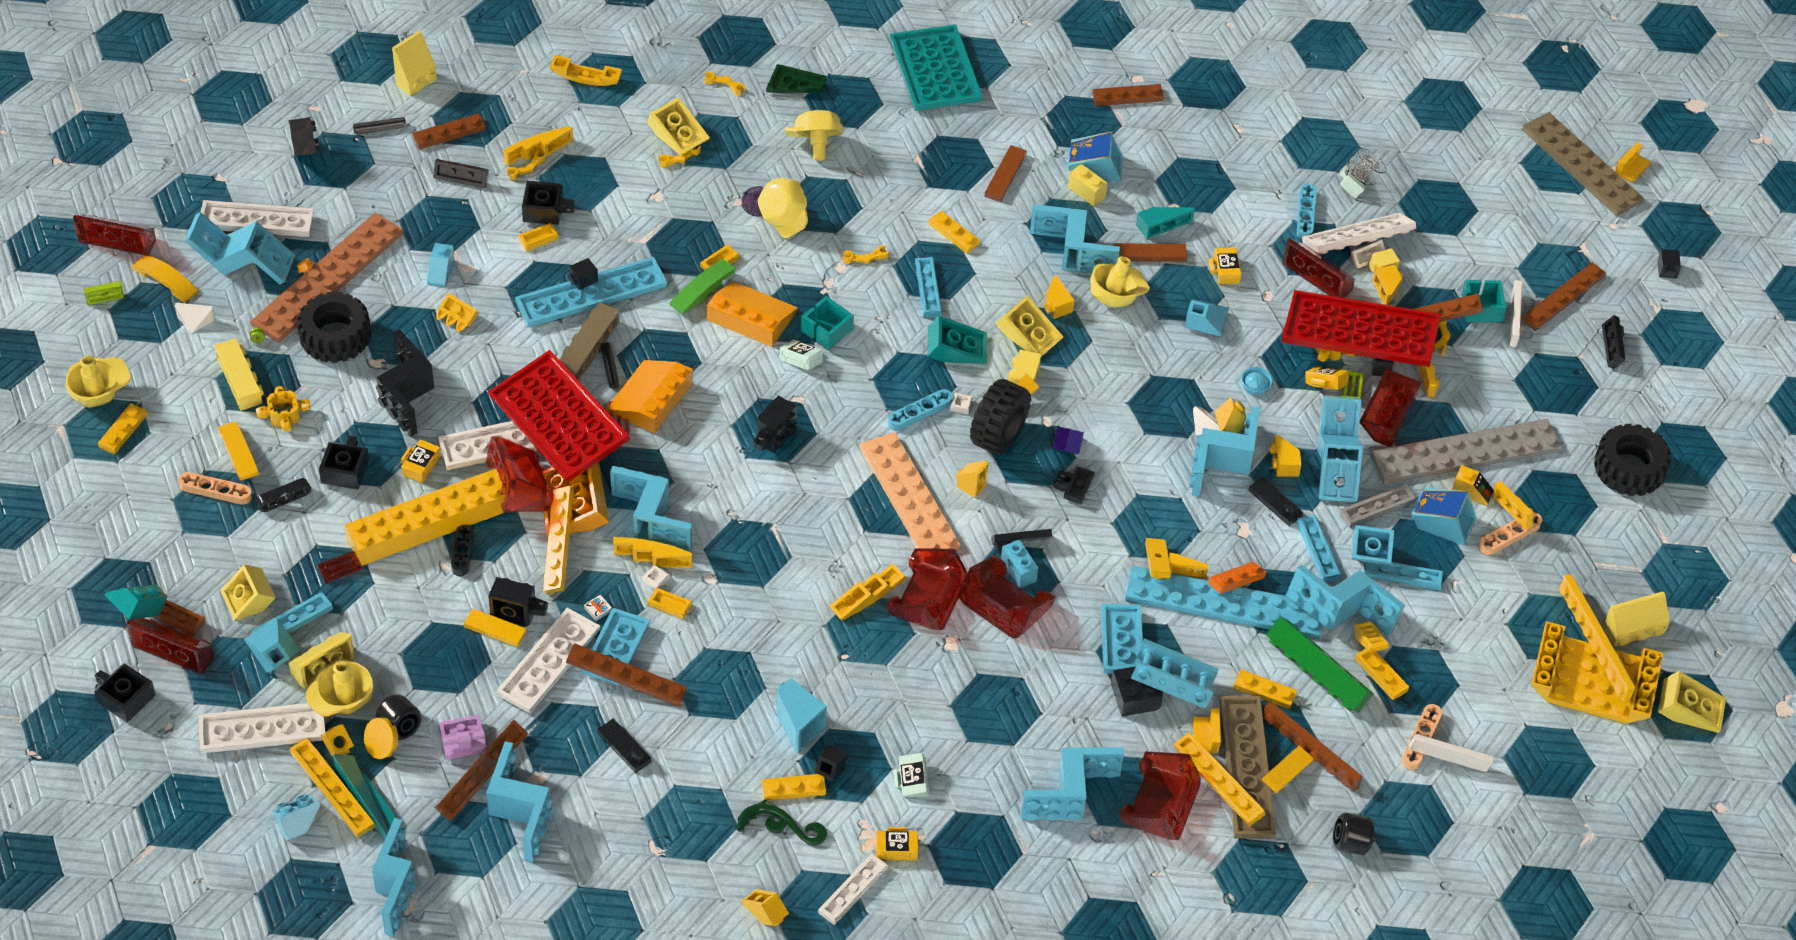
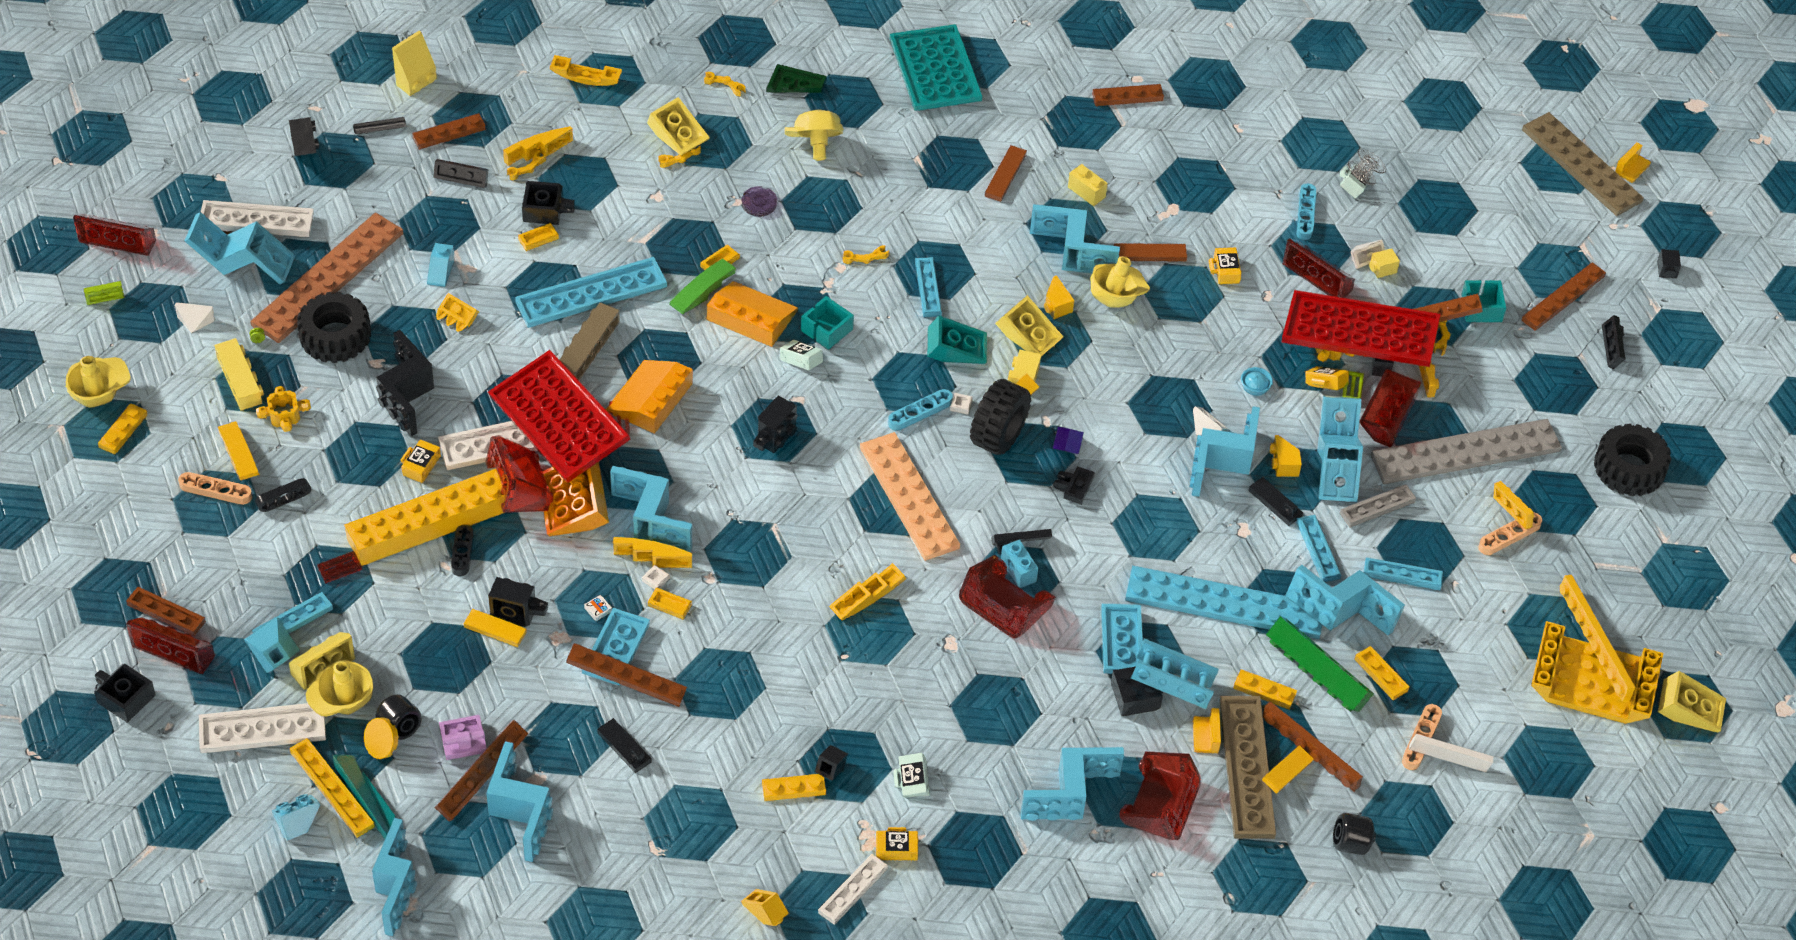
teal slope [105,585,168,620] -> none
yellow slope [131,255,199,303] -> none
light yellow slope [221,564,276,621] -> none
light orange plate [296,258,315,274] -> none
black hinge [319,436,369,490] -> none
yellow brick [320,724,354,756] -> none
white plate [496,608,600,714] -> none
yellow plate [543,486,574,595] -> none
black brick [568,258,598,290] -> none
black axle [601,342,620,389] -> none
dark green plant [736,799,827,846] -> none
light yellow piece [758,178,808,238] -> none
medium azure slope [776,678,827,753] -> none
clear red windscreen [886,548,967,630] -> none
yellow plate [928,210,980,254] -> none
yellow slope [956,461,989,498] -> none
slope [1067,132,1123,181] -> none
teal slope [1136,207,1195,239] -> none
yellow tile [1145,538,1171,579] -> none
yellow slope [1169,553,1208,579] -> none
yellow plate [1173,732,1266,827] -> none
medium azure slope [1185,299,1229,337] -> none
orange plate [1208,561,1266,594] -> none
yellow slope [1215,397,1247,434] -> none
white plate [1302,213,1416,254] -> none
medium azure slope [1351,525,1394,565] -> none
yellow slope [1354,621,1389,652] -> none
yellow slope [1372,265,1403,305] -> none
slope [1412,488,1477,545] -> none
yellow slope [1452,465,1494,506] -> none
white tile [1509,280,1522,347] -> none
light yellow slope [1602,591,1670,647] -> none

